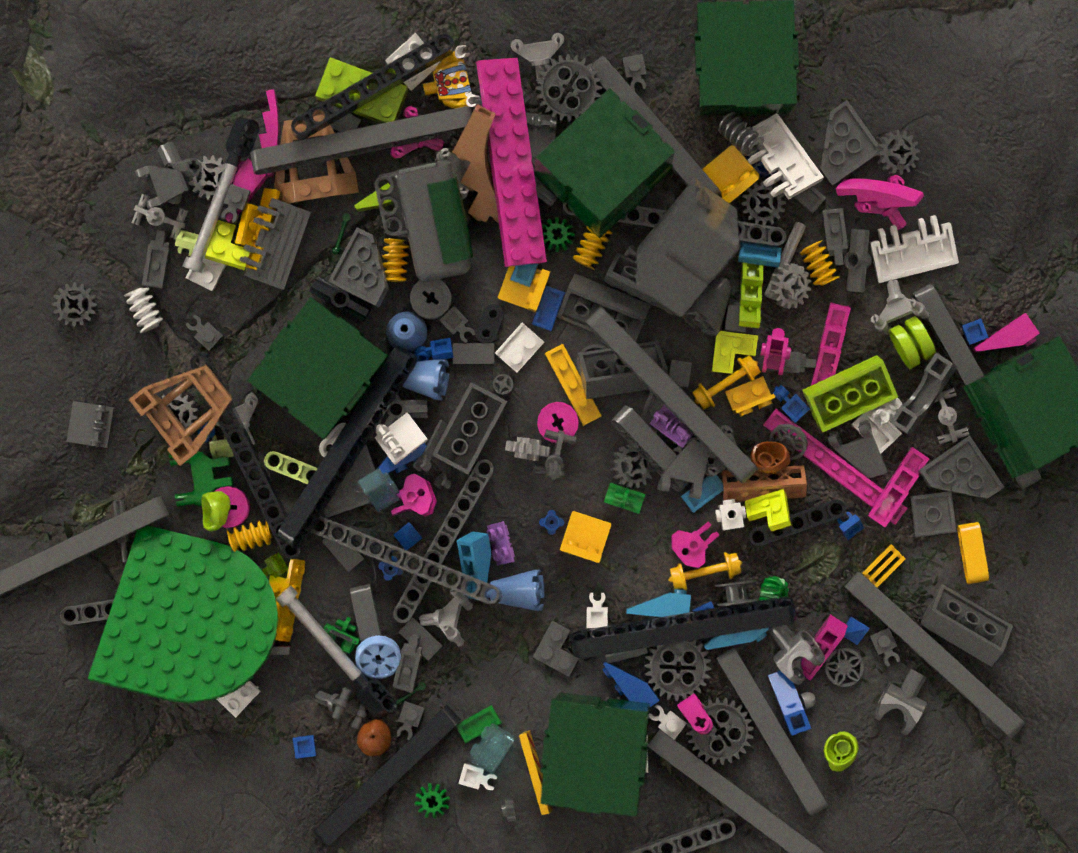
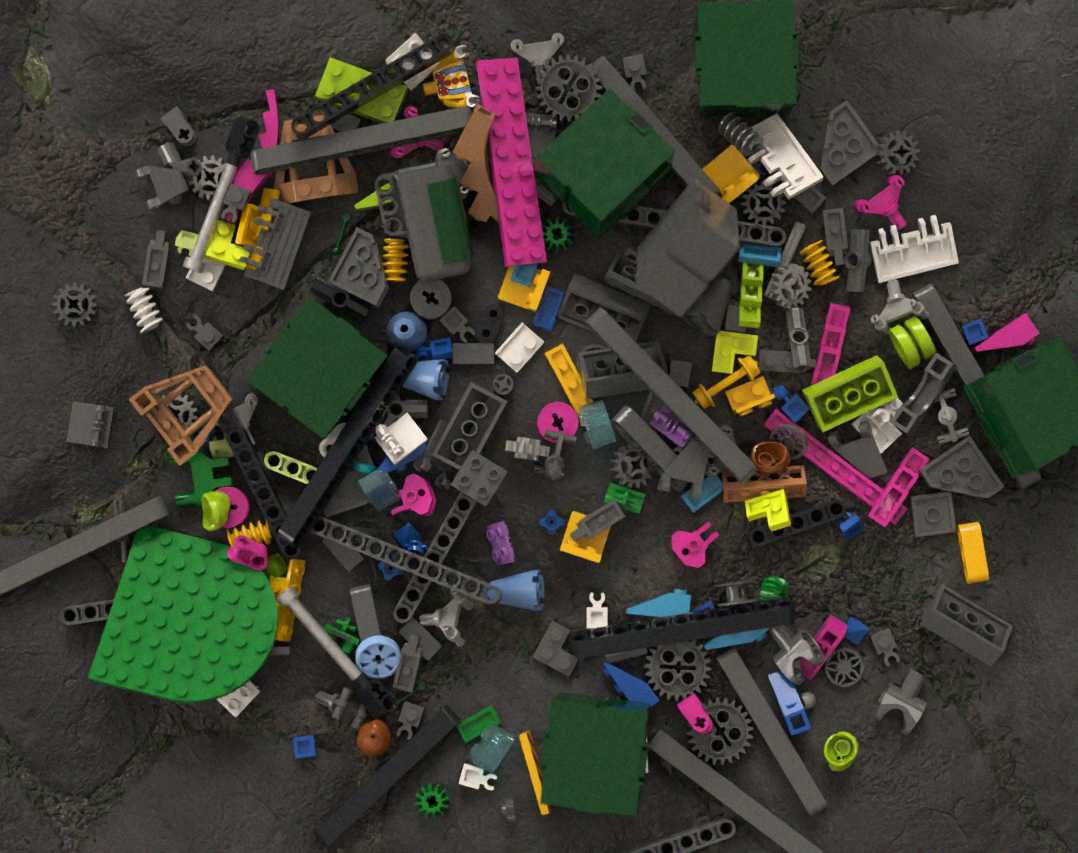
light grey axle [131,194,188,240] -> none
dark azure slope [456,531,491,599] -> none
yellow piece [573,227,612,270] -> none
white plate [649,704,687,740] -> none
yellow piece [669,552,743,590] -> none
white brick [715,499,746,530] -> none
dark pink hinge [760,328,791,375] -> none
dark pink slope [836,179,924,208] -> none
dark grey beam [844,572,1026,739] -> none
yellow tile [862,544,906,587] -> none
none -> dark grey piece [161,106,197,147]
none -> dark pink piece [227,535,268,570]
none -> teal tile [354,461,376,475]
none -> blue plate [404,540,428,556]
none -> dark grey hinge [451,450,508,507]
none -> dark grey hinge [570,499,626,541]
none -> clear light blue brick [577,399,617,449]
none -> dark grey piece [785,307,812,372]

